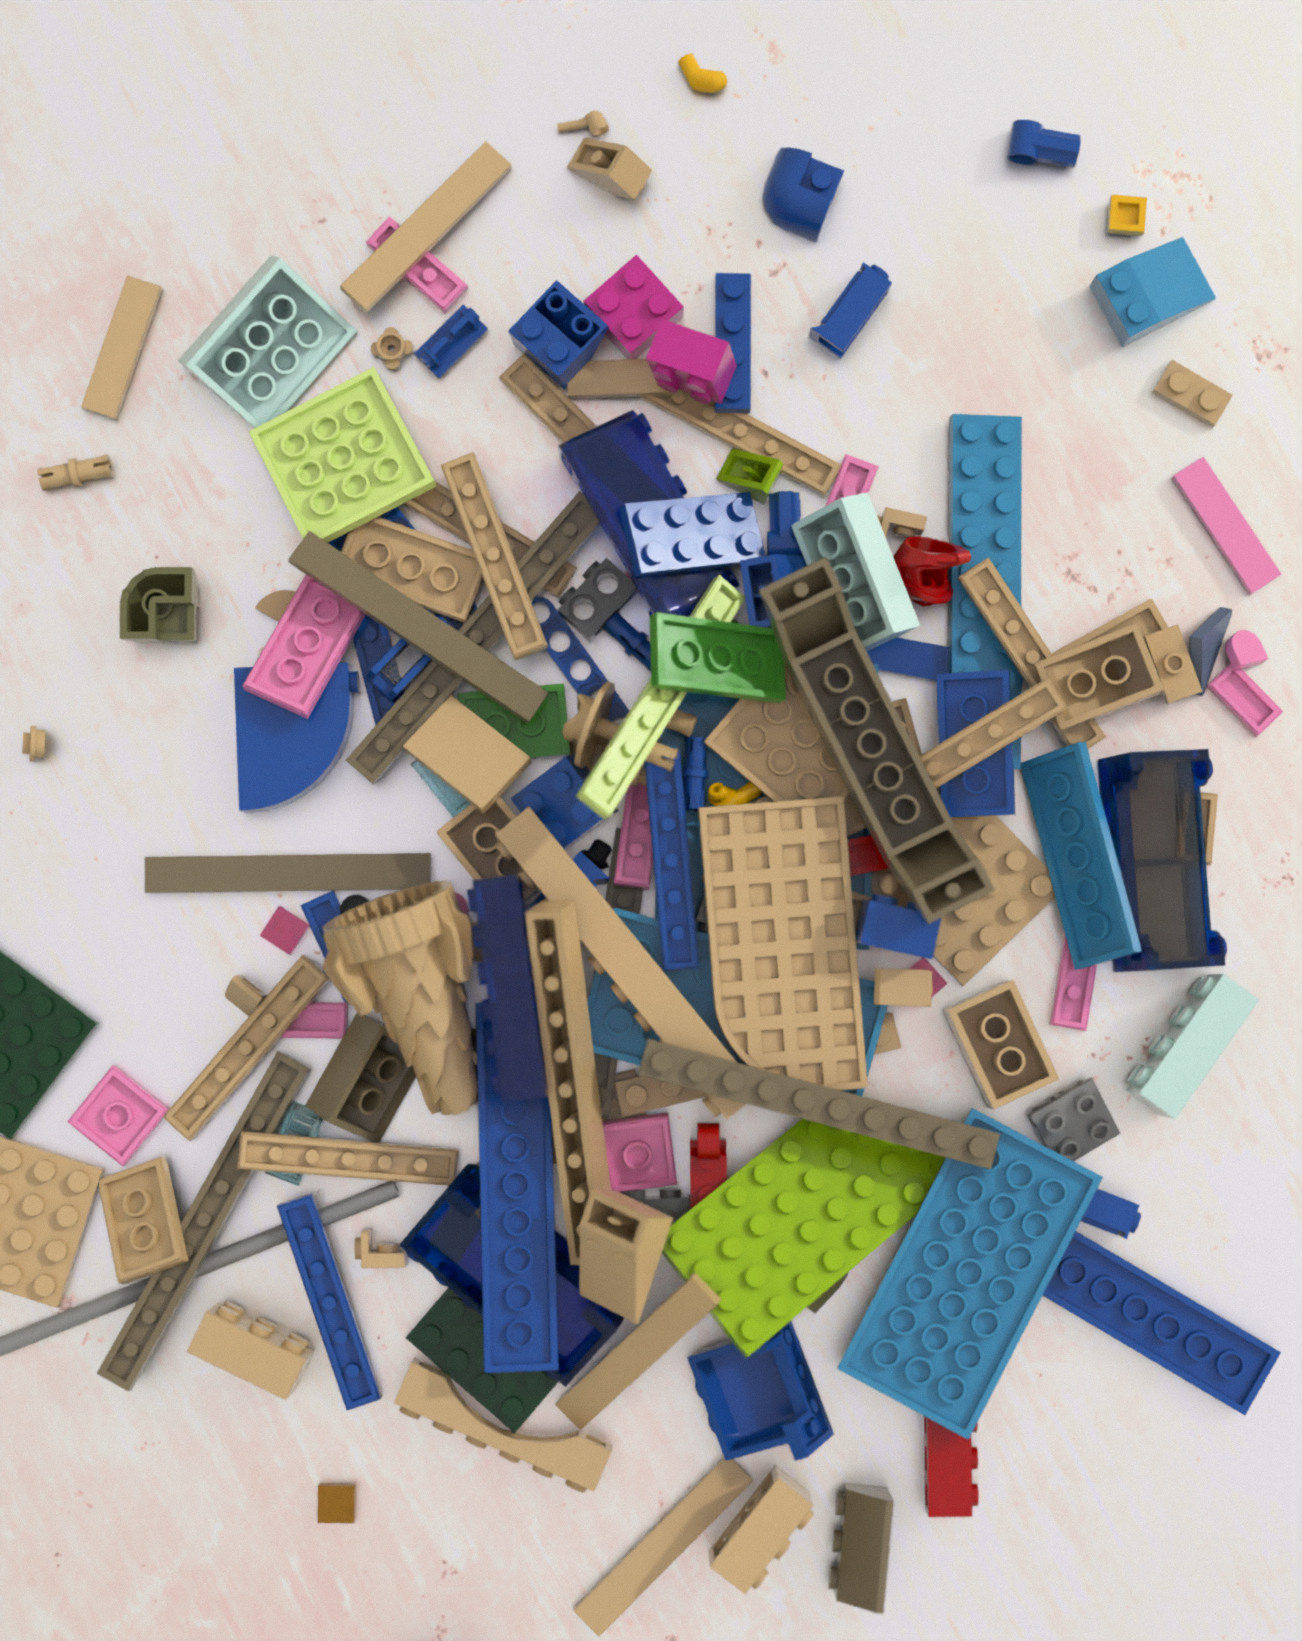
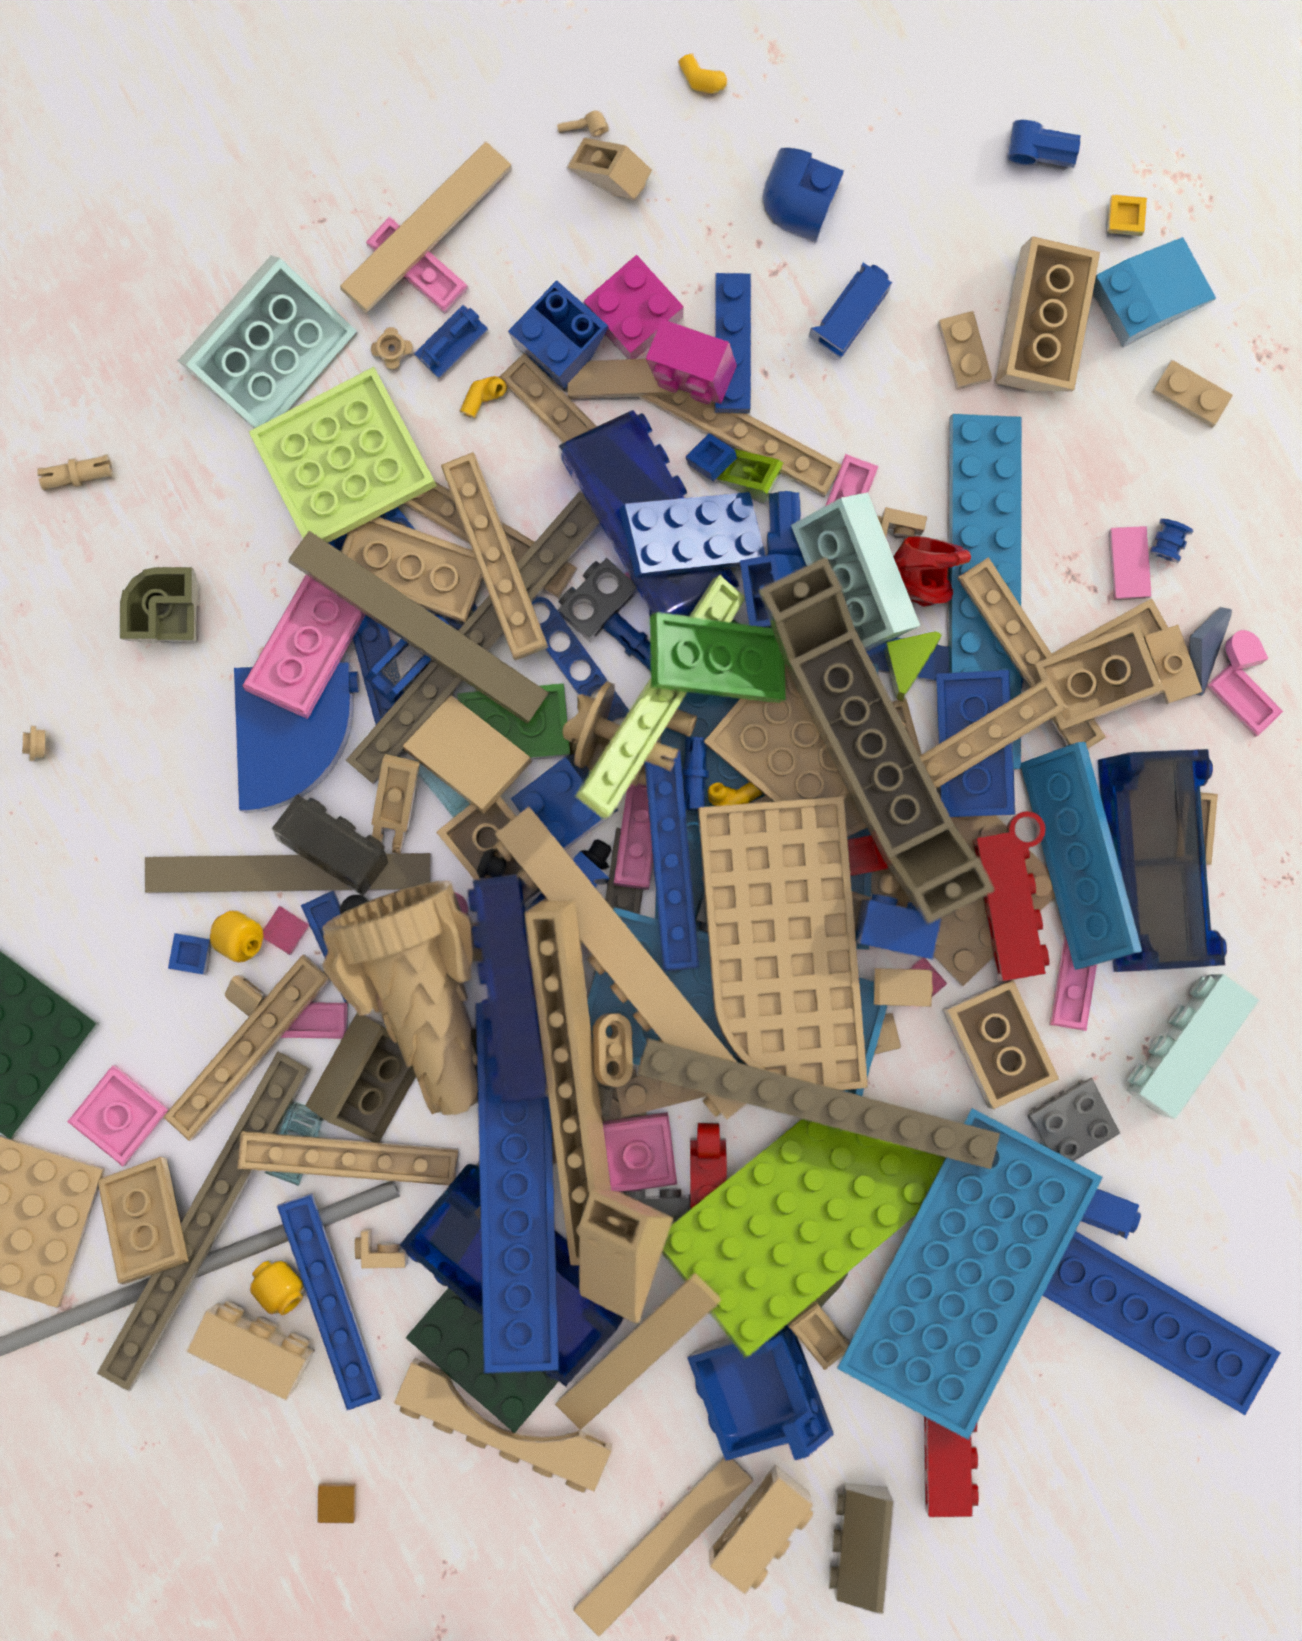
tan tile [81,275,163,421] -> none
tan tile [255,590,296,622] -> none
bright pink tile [1172,457,1281,595] -> none
none -> blue plate [168,933,211,975]
none -> yellow head [210,910,264,963]
none -> yellow head [250,1261,304,1316]
none -> clear smoke brick [272,795,389,896]
none -> tan hinge [371,754,420,854]
none -> yellow arm [459,376,507,419]
none -> black piece [477,848,507,879]
none -> tan plate [593,1013,633,1087]
none -> blue plate [685,433,737,481]
none -> tan tile [787,1301,849,1370]
none -> lime slope [884,631,942,701]
none -> tan plate [938,311,992,390]
none -> red hinge [972,811,1050,981]
none -> tan slope [995,236,1100,391]
none -> bright pink tile [1109,526,1151,600]
none -> blue bush [1150,518,1194,563]

